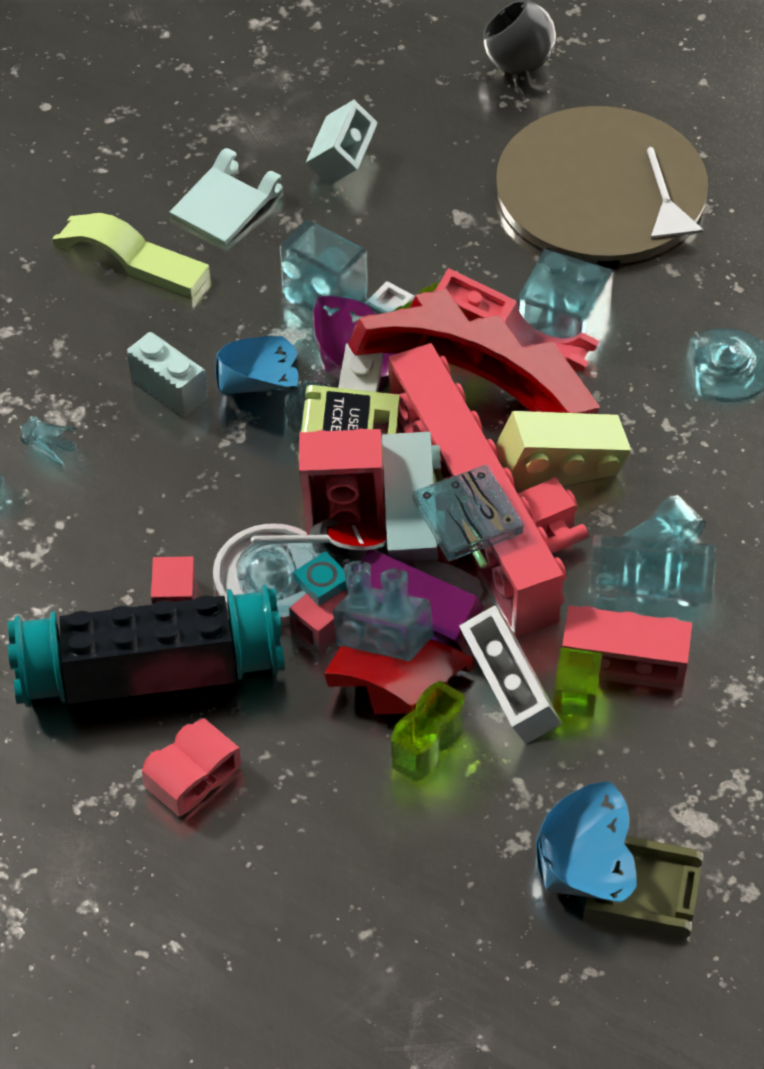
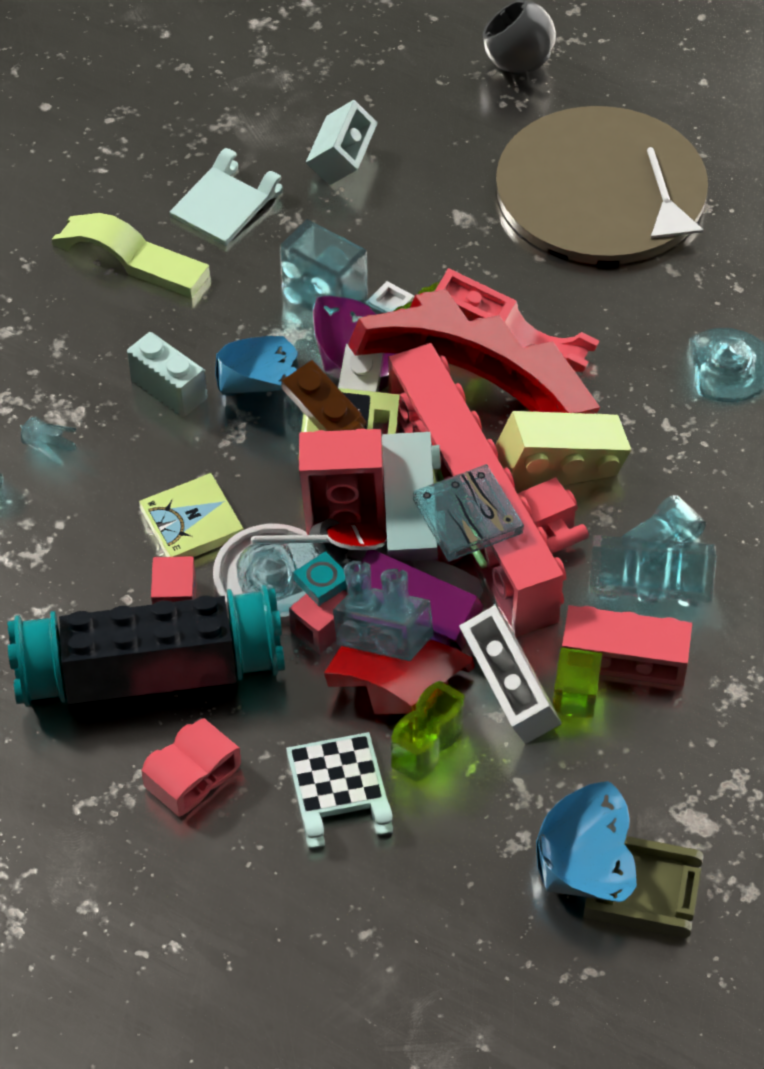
clear light blue brick [517,249,613,338] -> none
none -> yellowish green tile [139,473,244,557]
none -> reddish brown hinge [281,360,367,431]
none -> flag [286,732,393,849]

